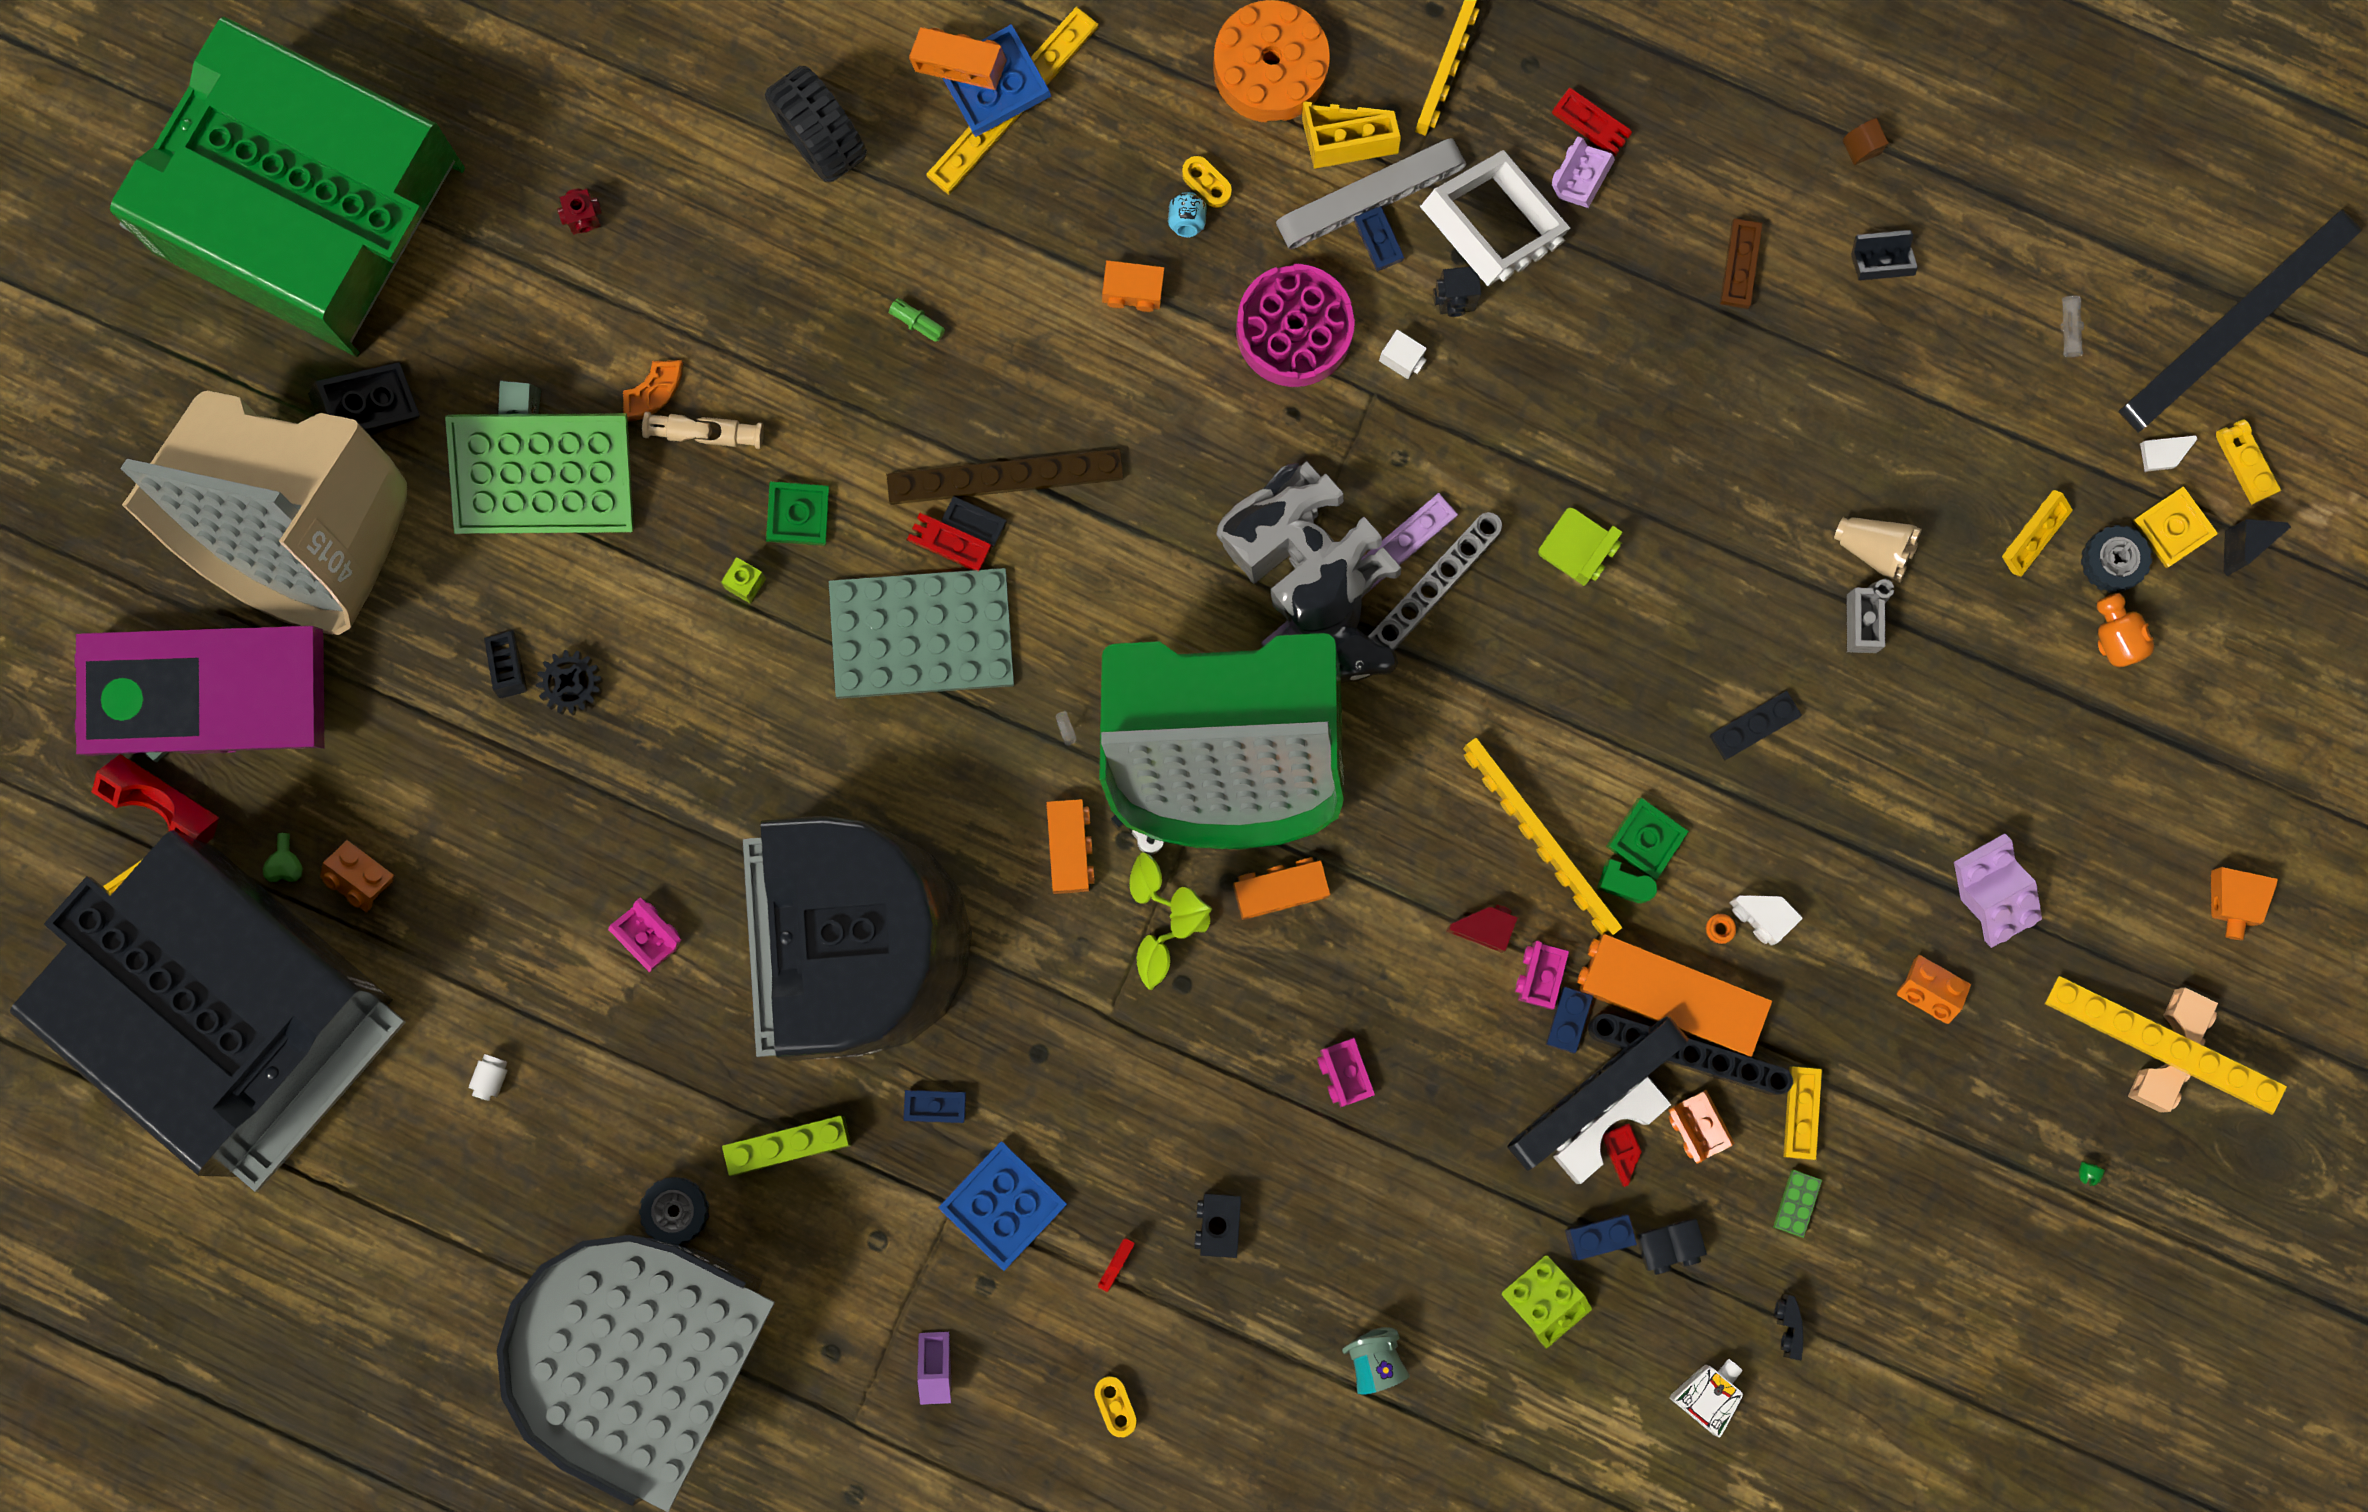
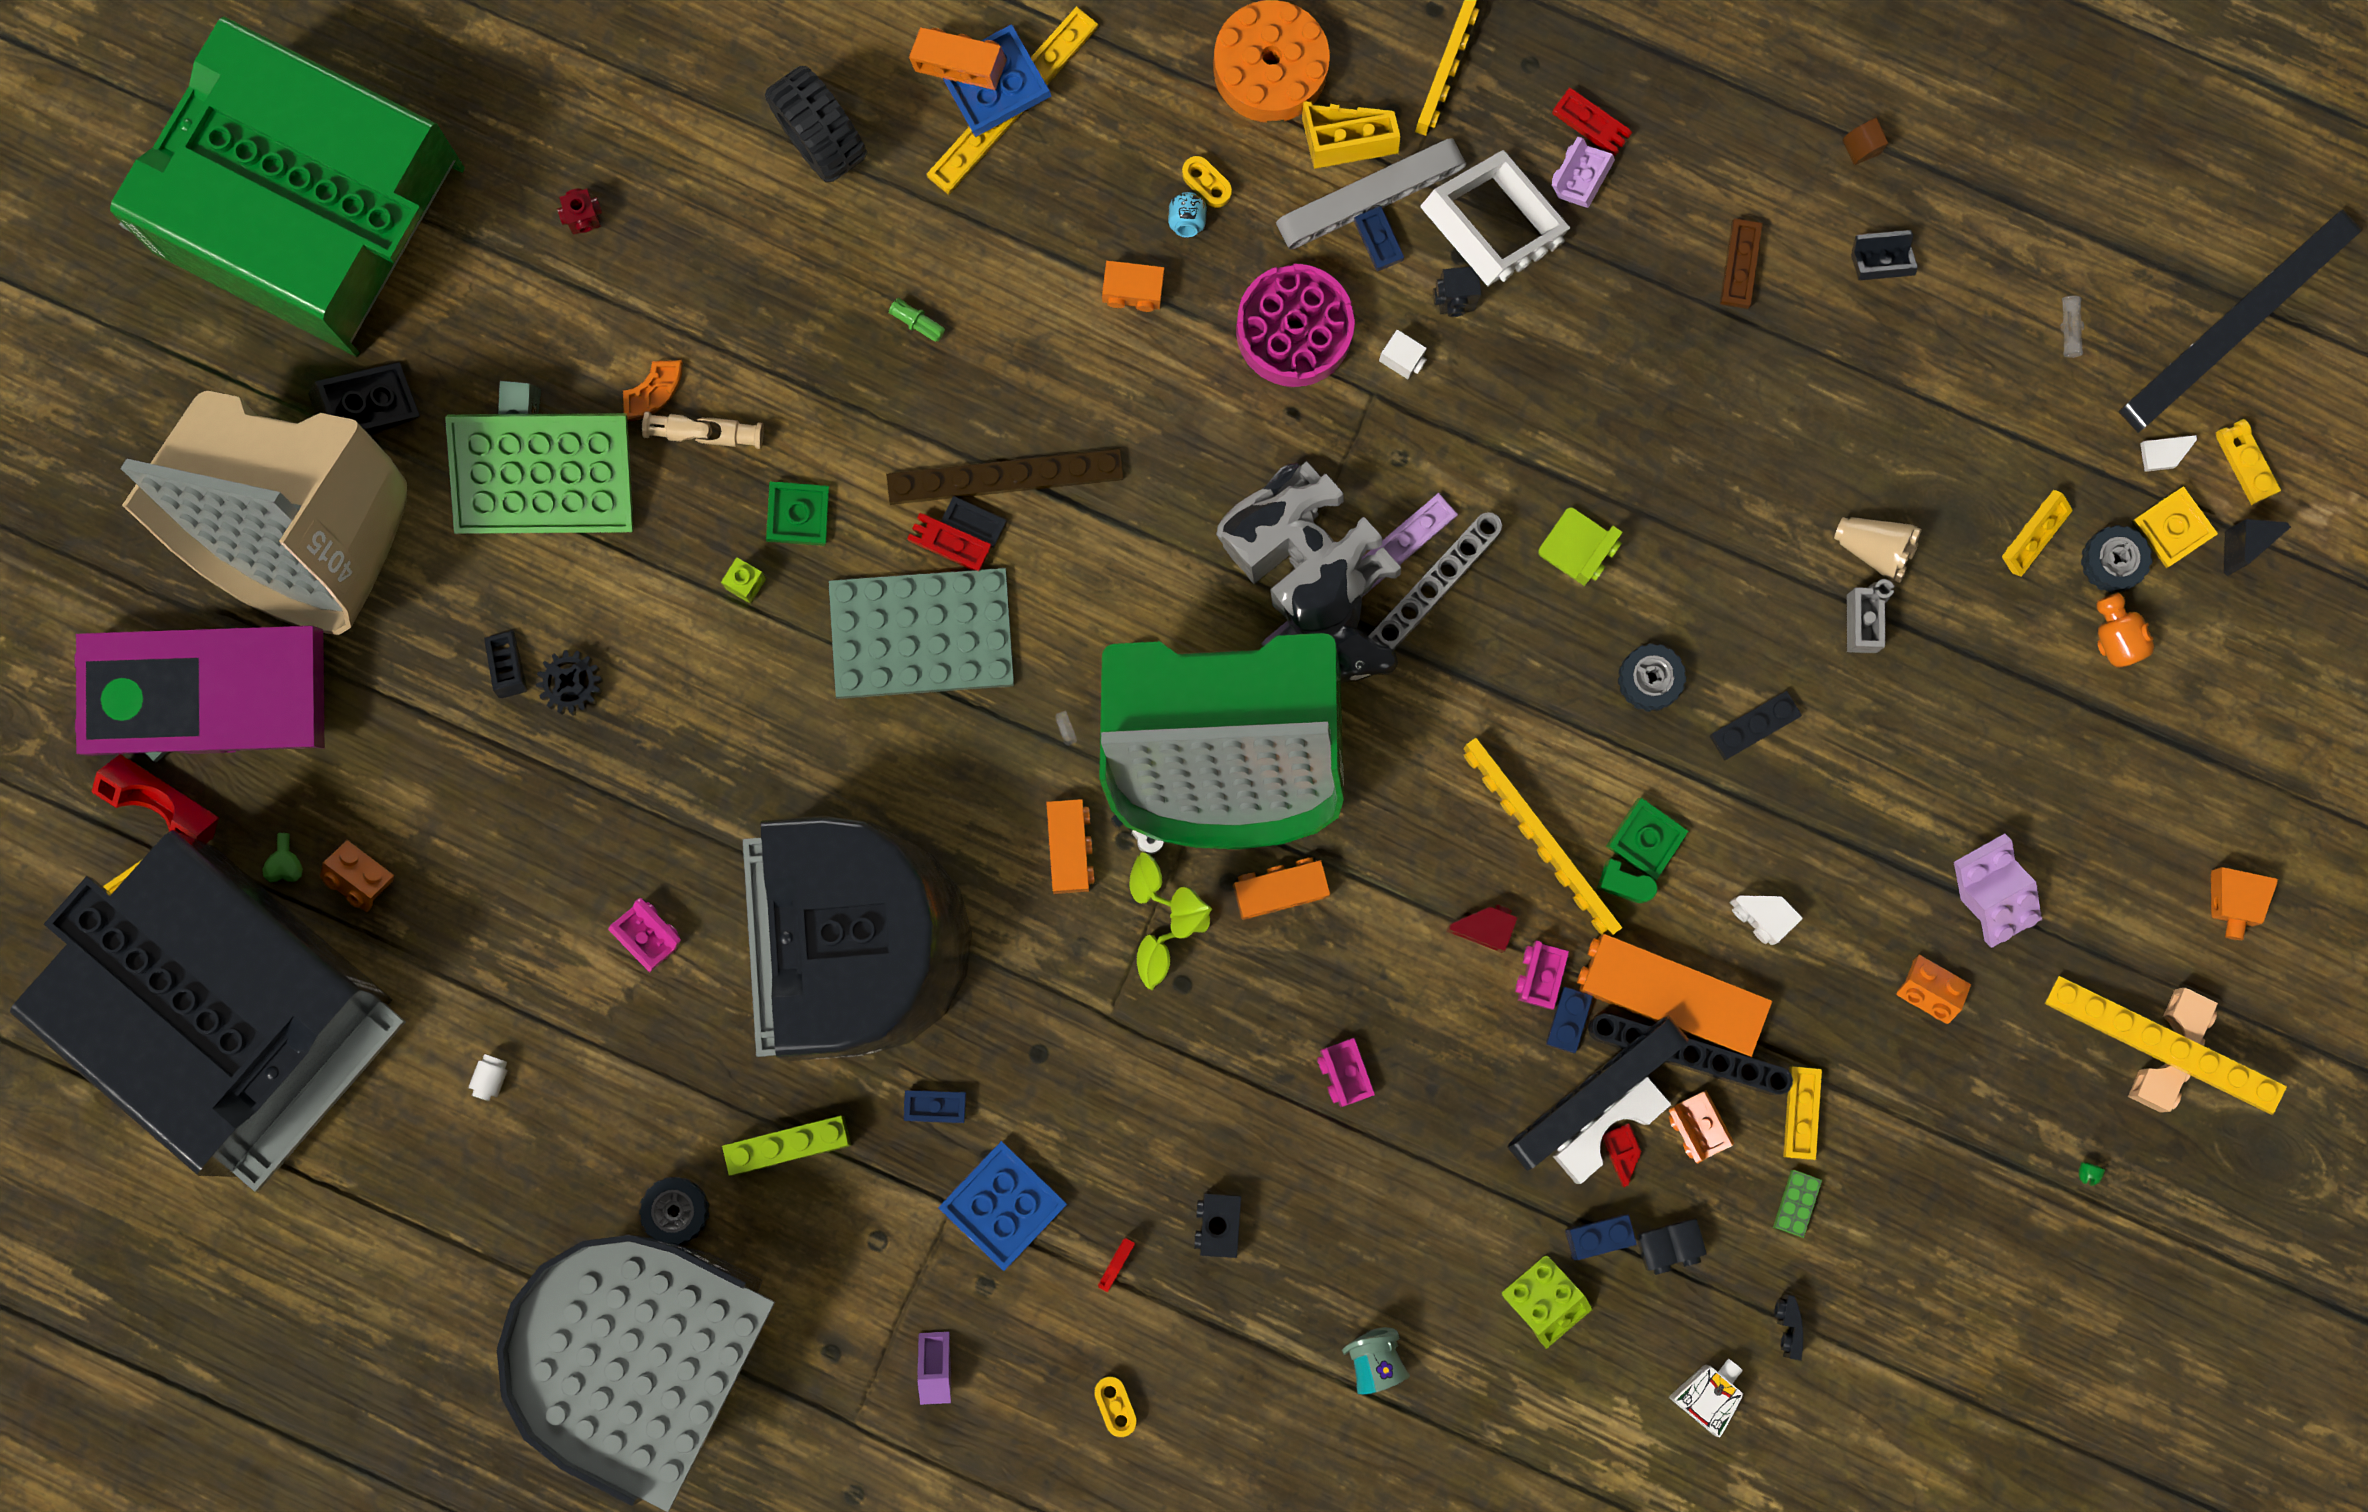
orange plate [1706,914,1736,944] -> none
none -> black wheel [1618,644,1686,712]

